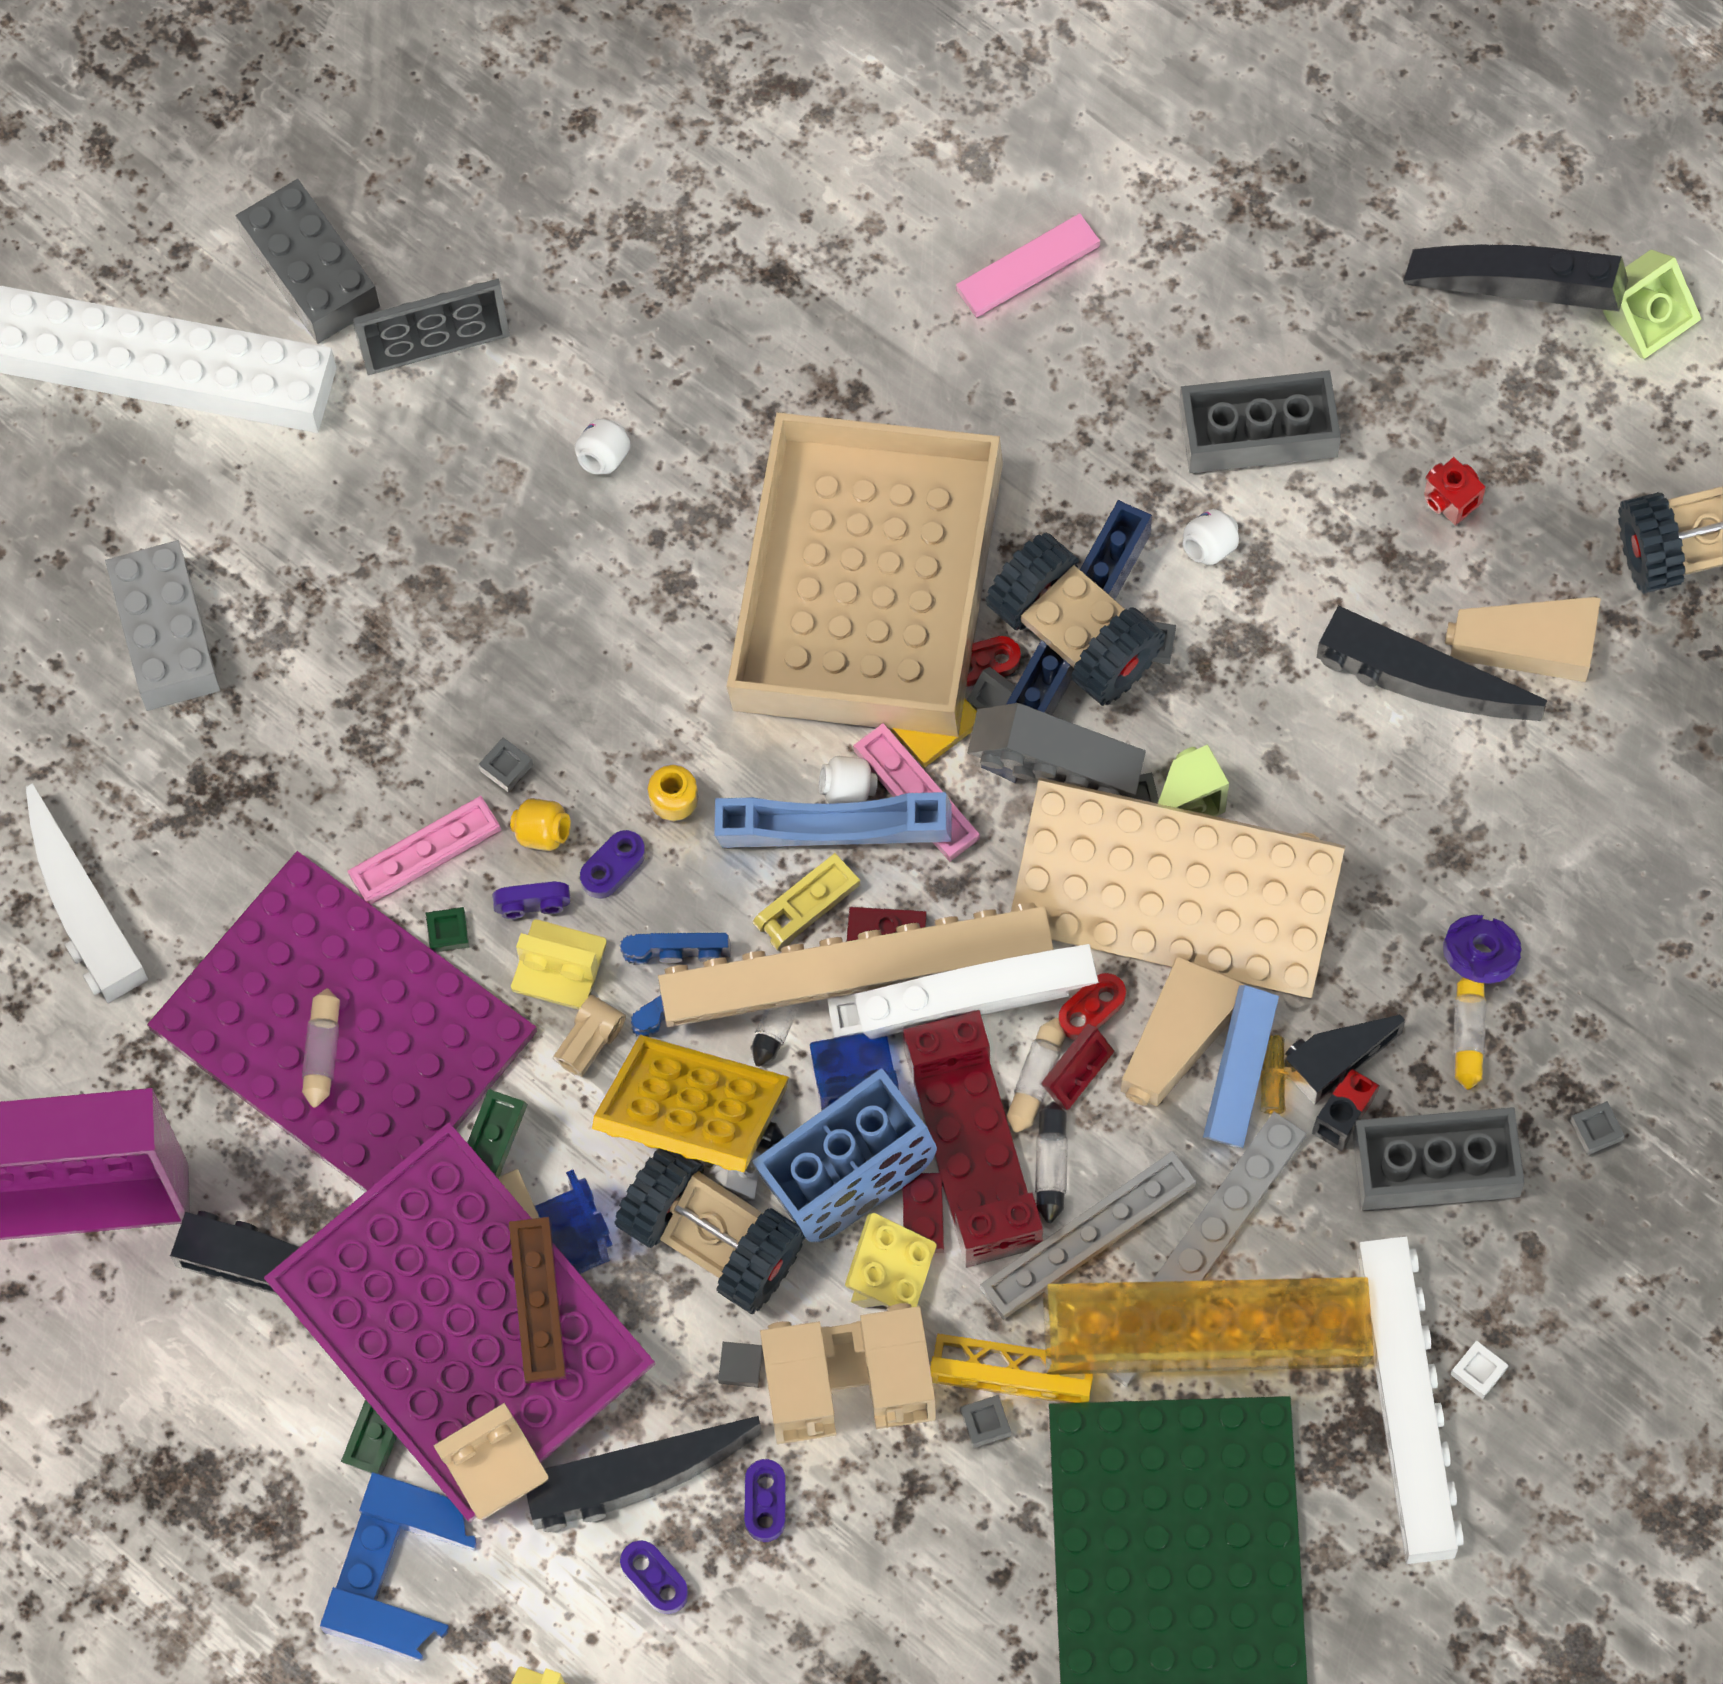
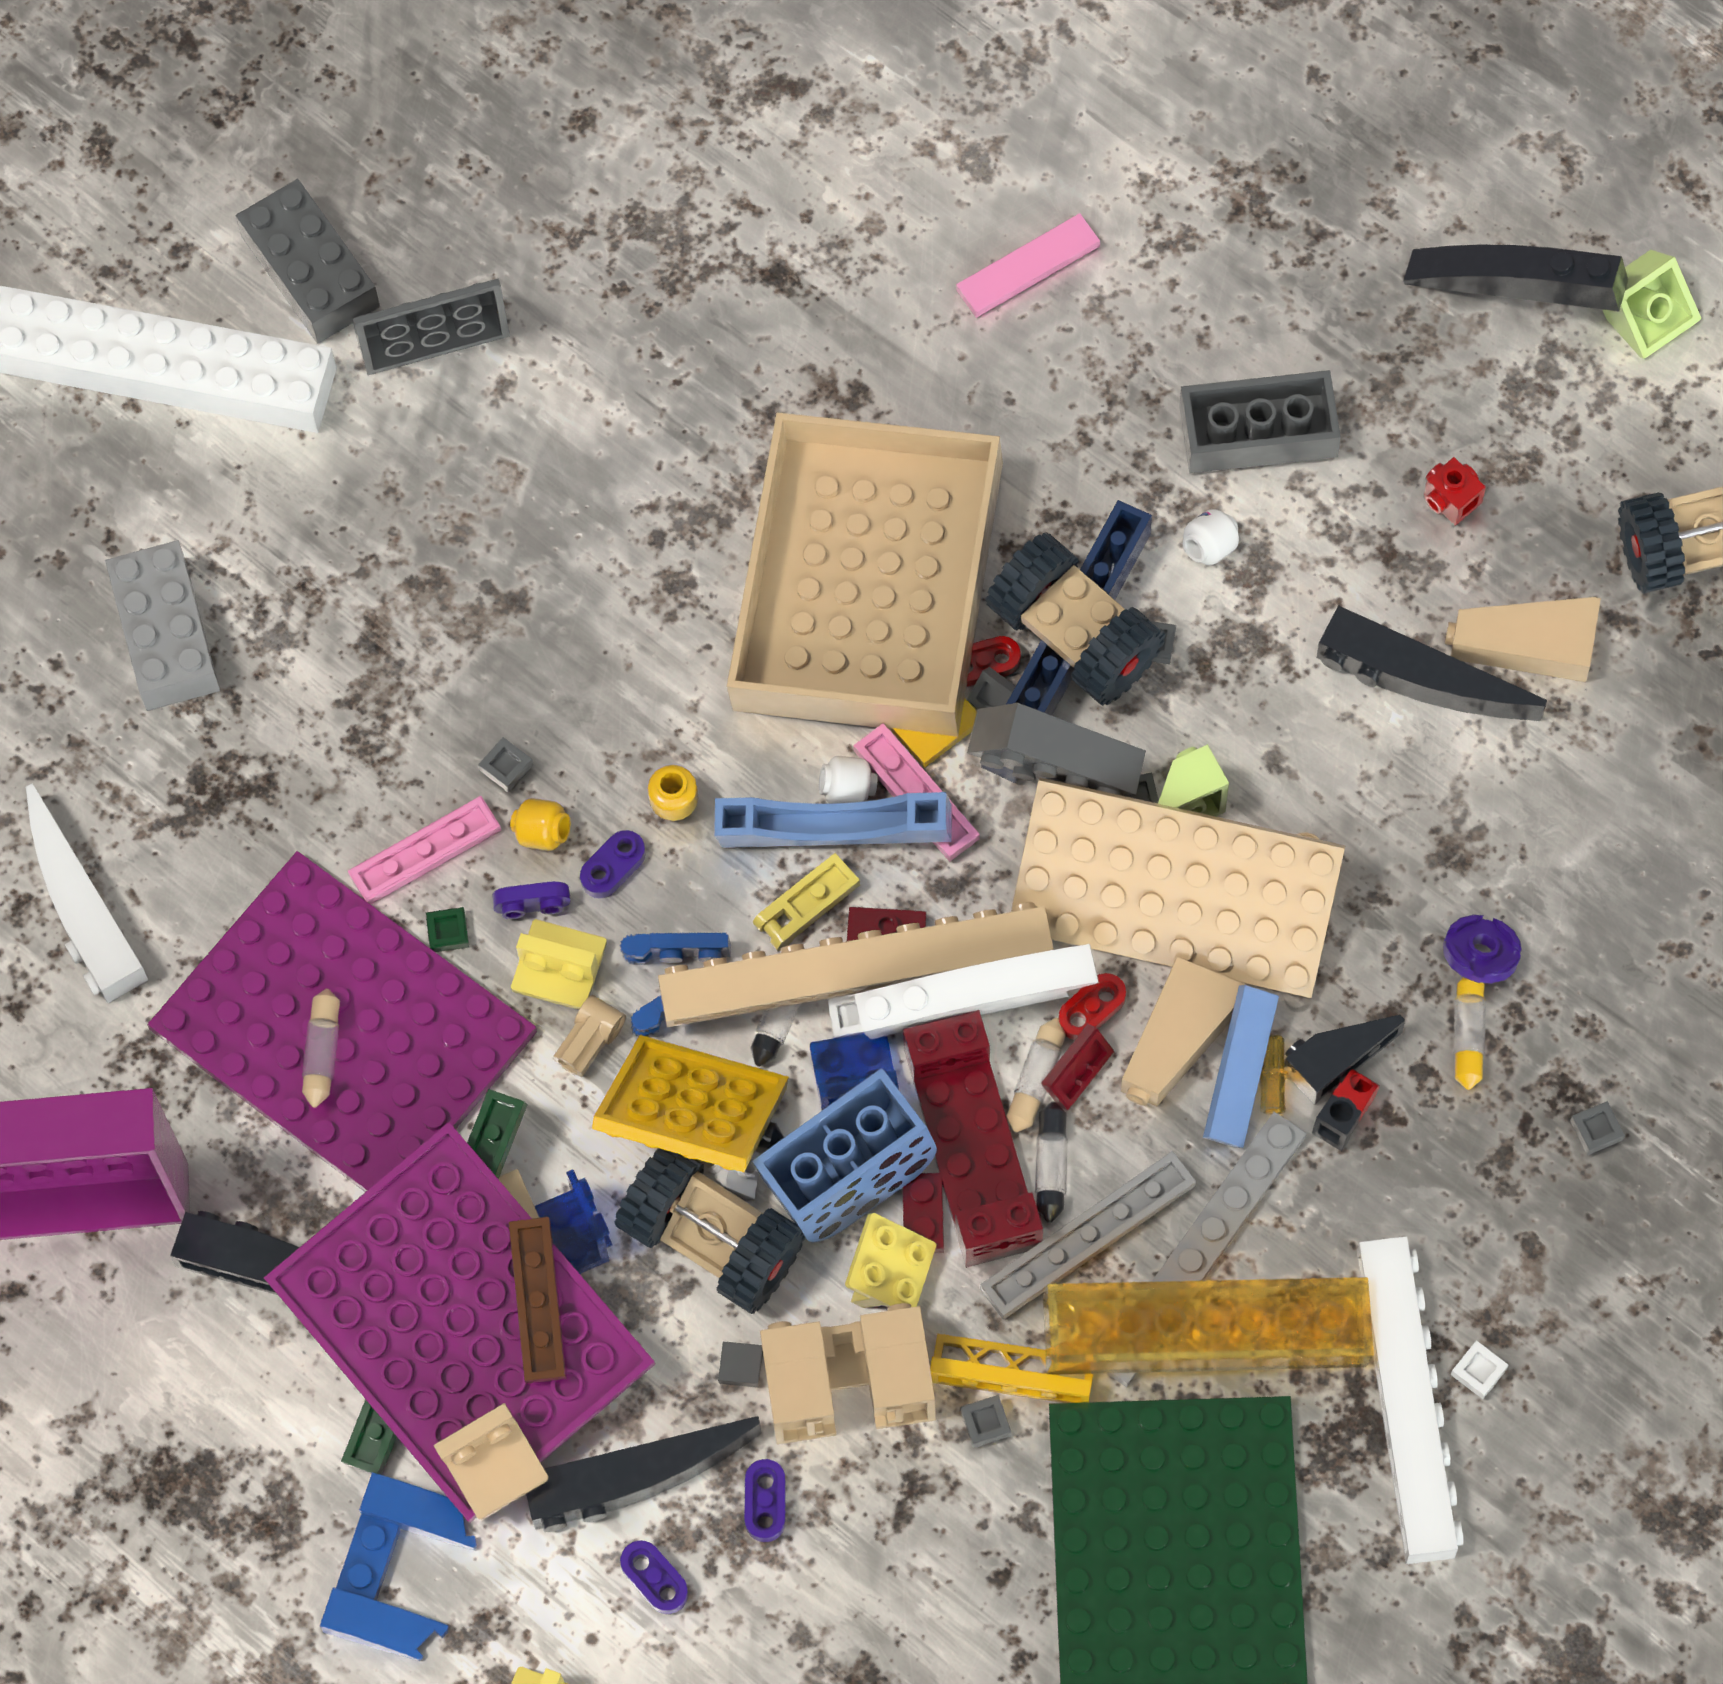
white head [575,419,631,474] -> none
dark grey brick [1353,1107,1524,1210] -> none

